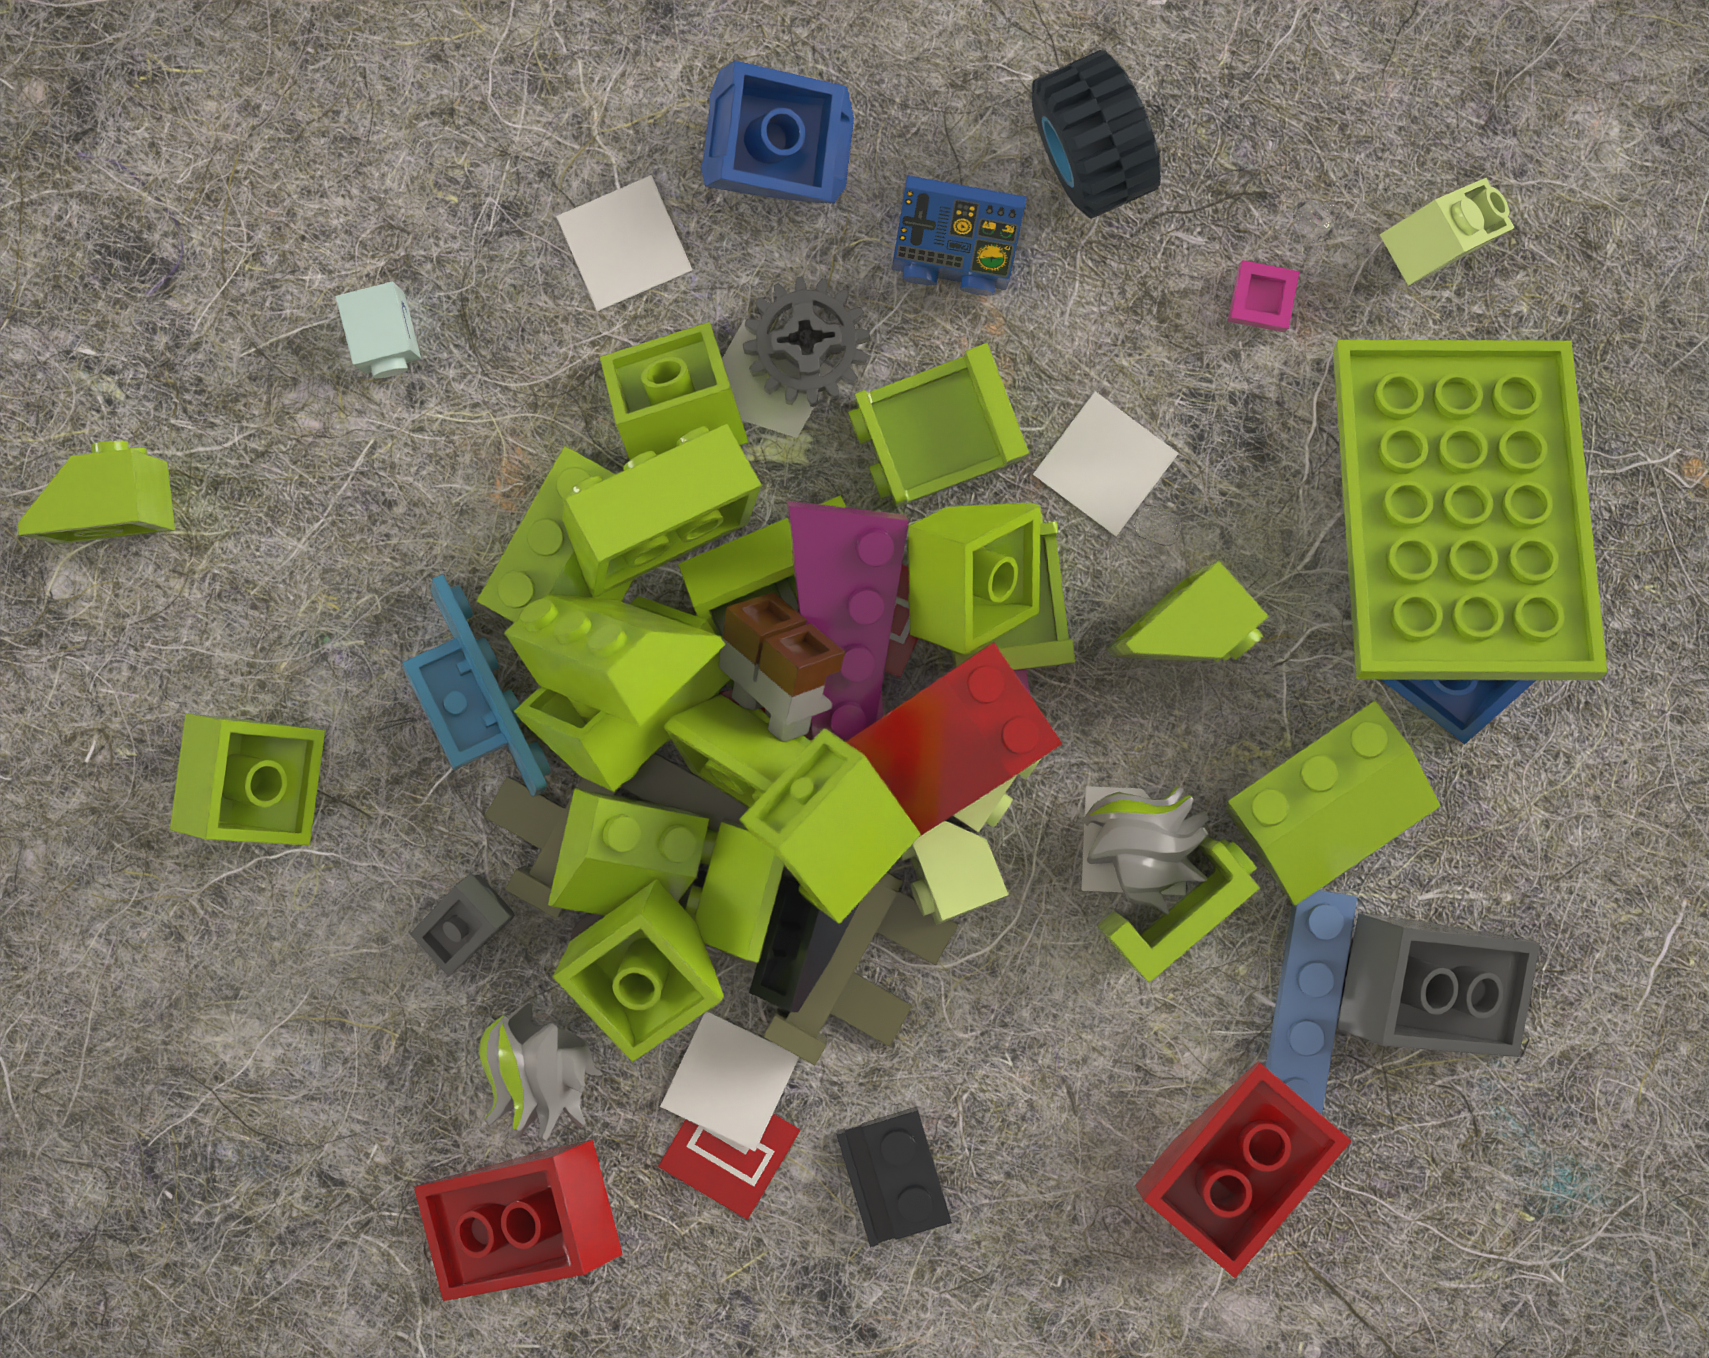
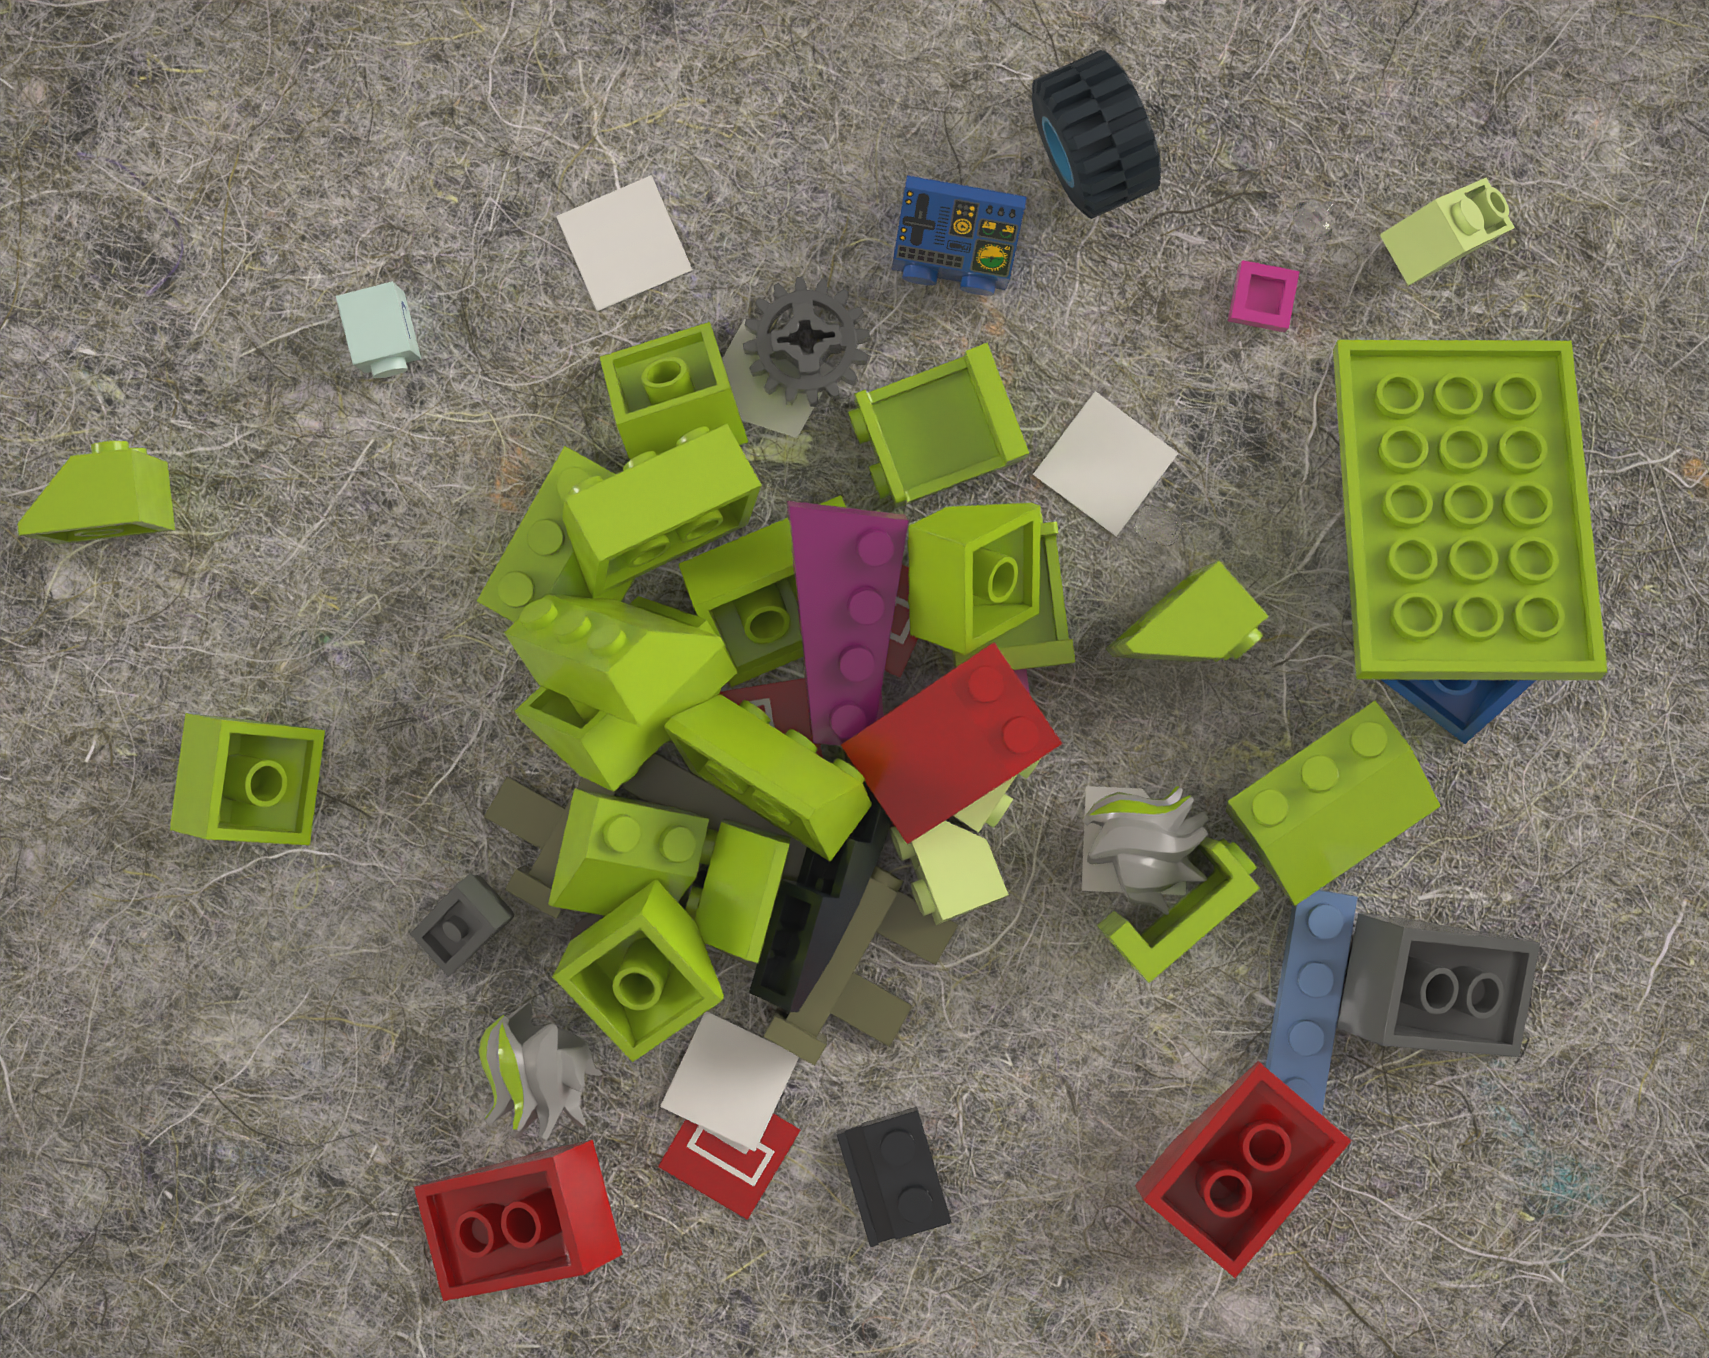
dark azure bracket [402,574,551,797] -> none
blue slope [700,60,854,204] -> none
reddish brown hips [719,592,845,741] -> none
lime panel [739,728,921,924] -> none

